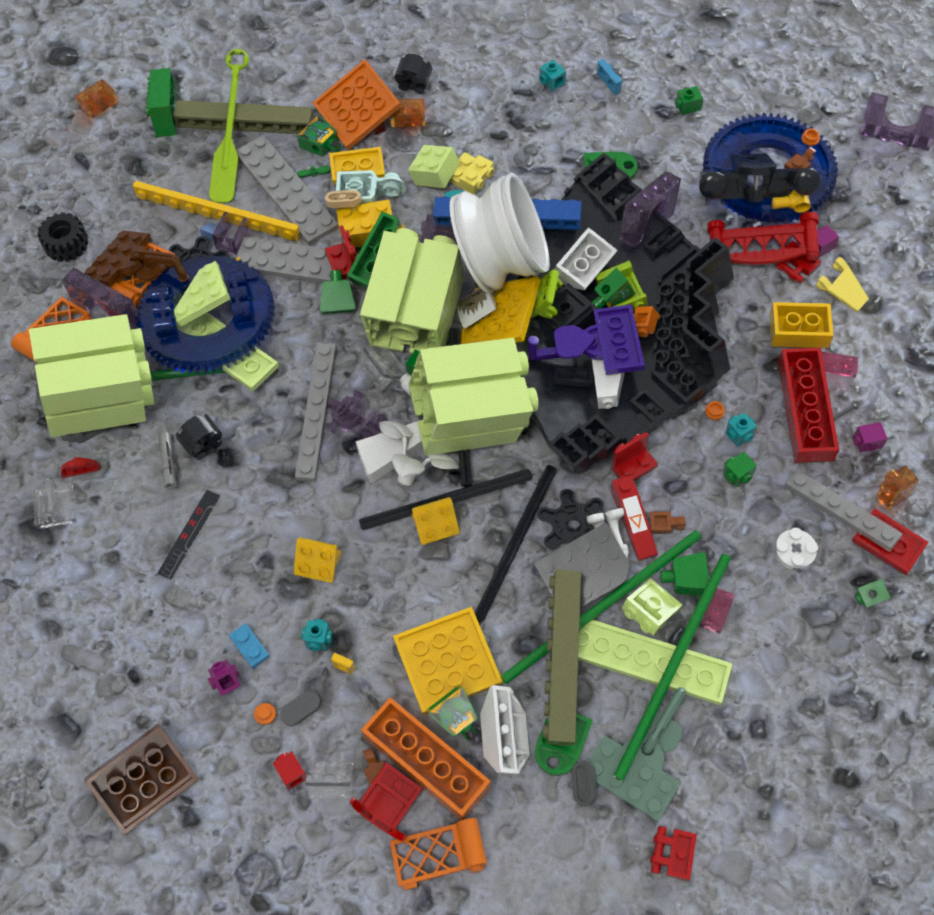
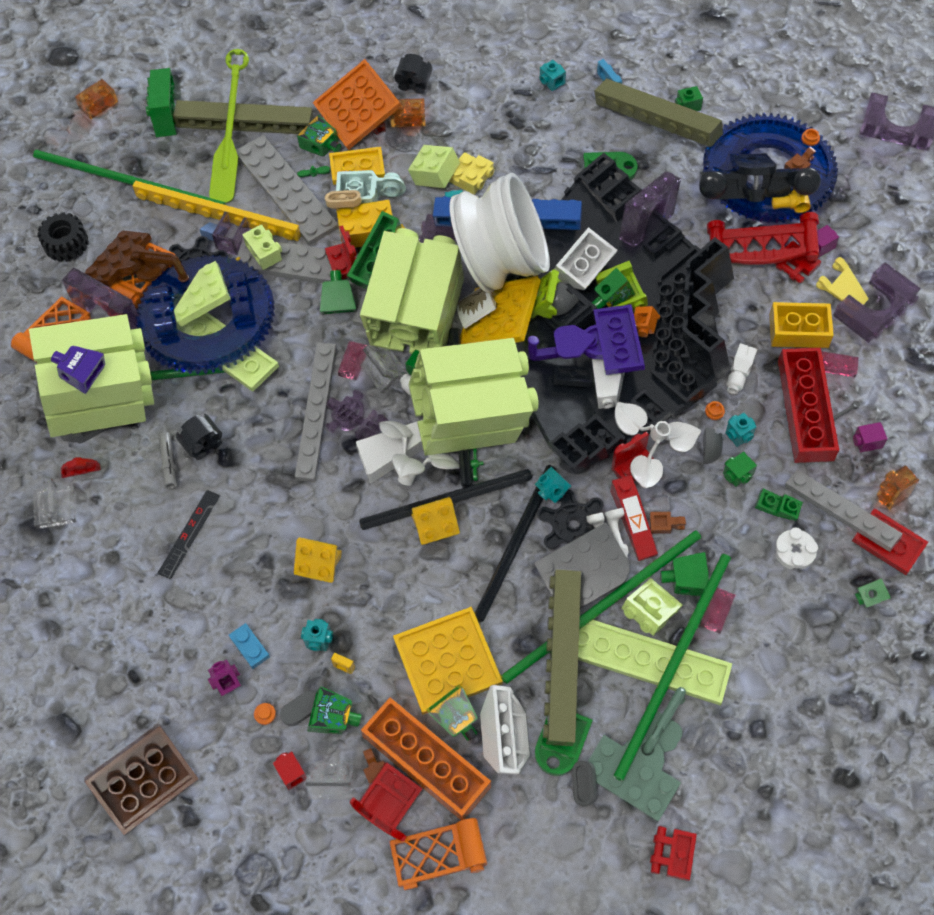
none -> green piece [33,149,226,205]
none -> dark purple torso [51,345,106,394]
none -> yellowish green brick [242,224,282,270]
none -> green torso [307,687,361,734]
none -> clear pink plate [338,341,368,380]
none -> green piece [471,448,484,481]
none -> teal brick [535,467,571,503]
none -> dark grey brick [551,281,579,316]
none -> olive brick [594,78,723,147]
none -> white plant [615,402,701,488]
none -> dark grey brick [703,427,723,464]
none -> white piece [726,343,757,395]
none -> green slope [755,488,803,521]
none -> clear purple arch [833,262,921,343]

